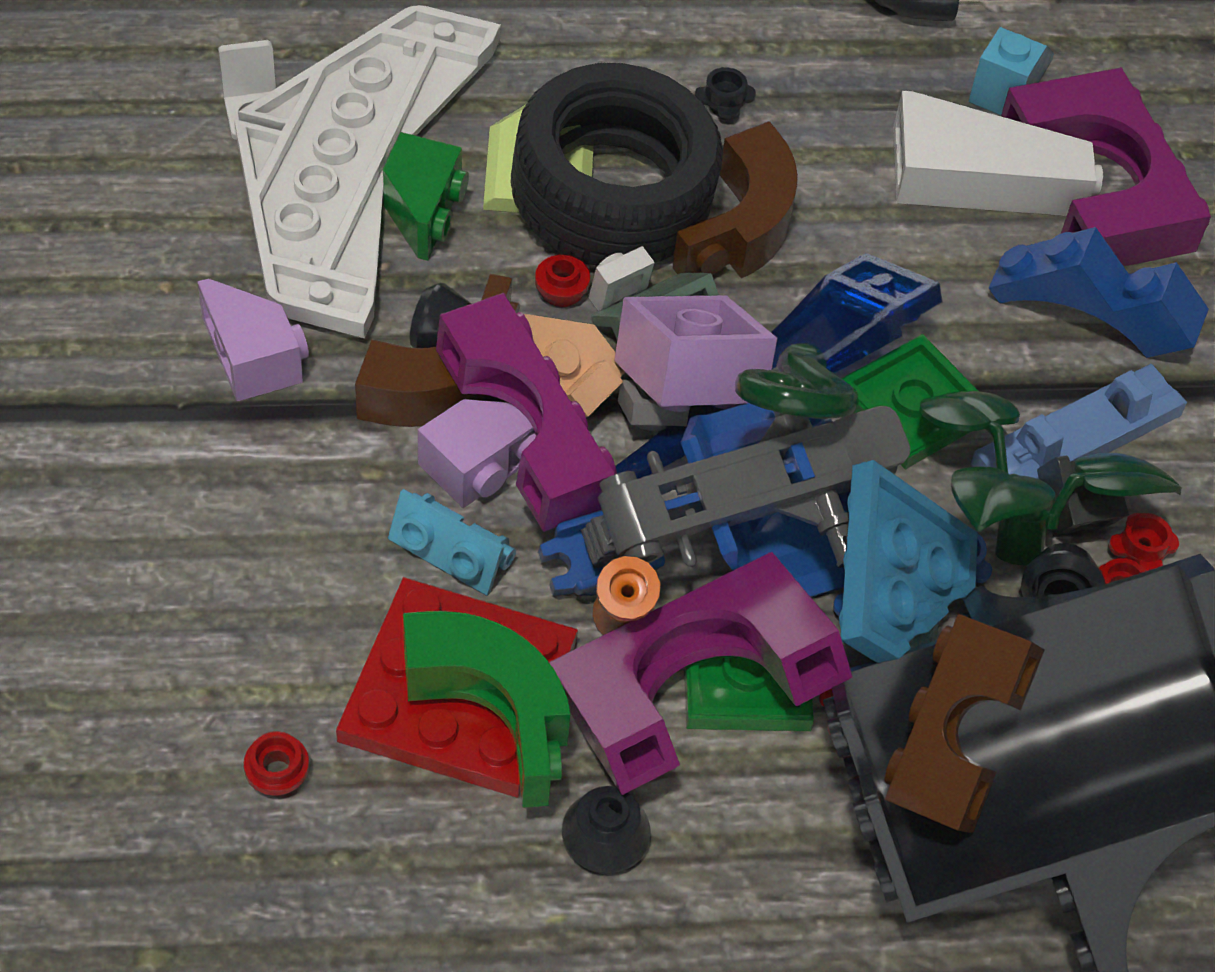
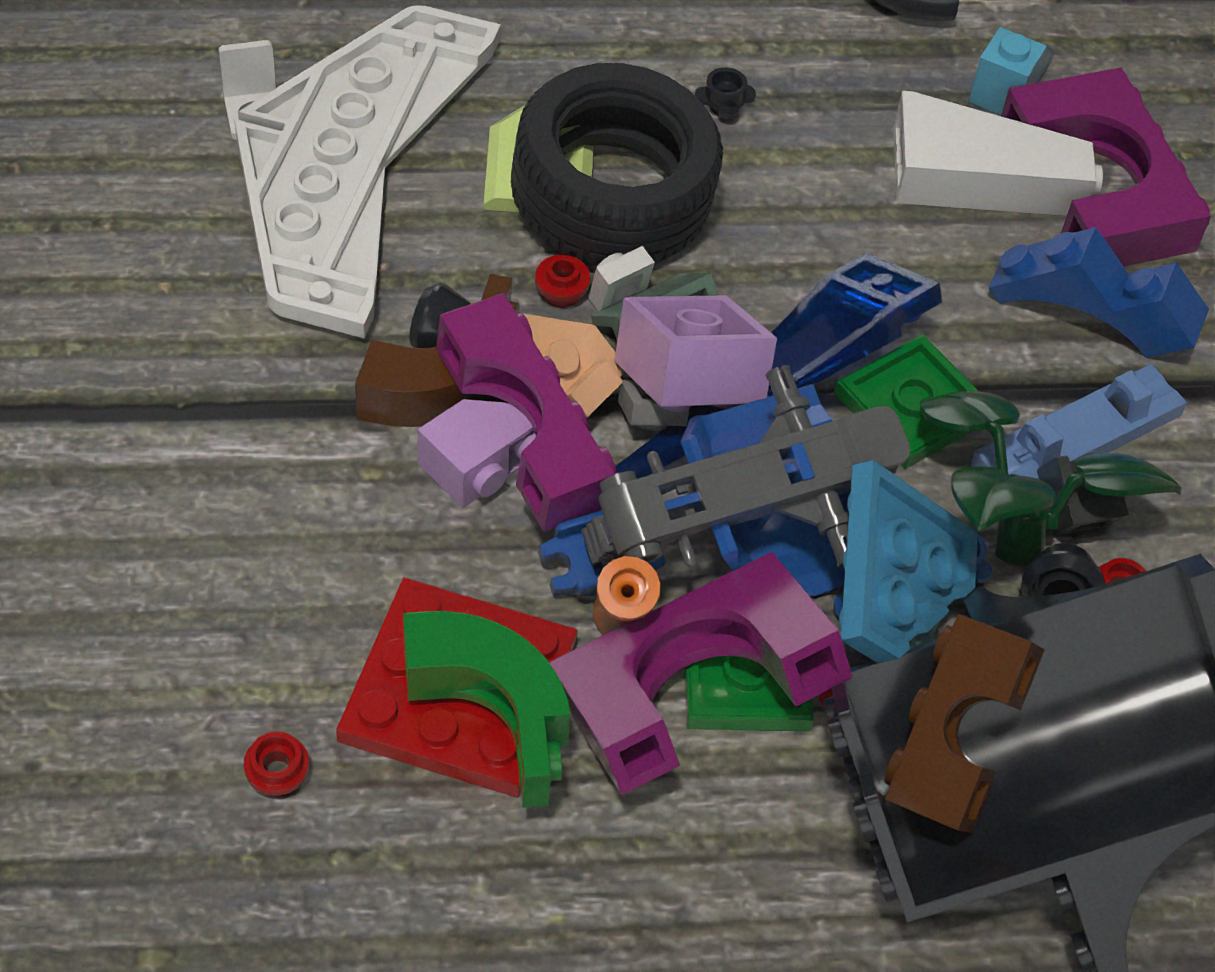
lavender slope [198,279,309,401] -> none
green slope [383,132,469,261] -> none
medium azure hinge [388,489,516,596] -> none
black cone [562,786,651,873] -> none
reddish brown arch [673,121,797,279] -> none
dark green plant [735,342,859,419] -> none
red plate [1109,513,1179,571] -> none

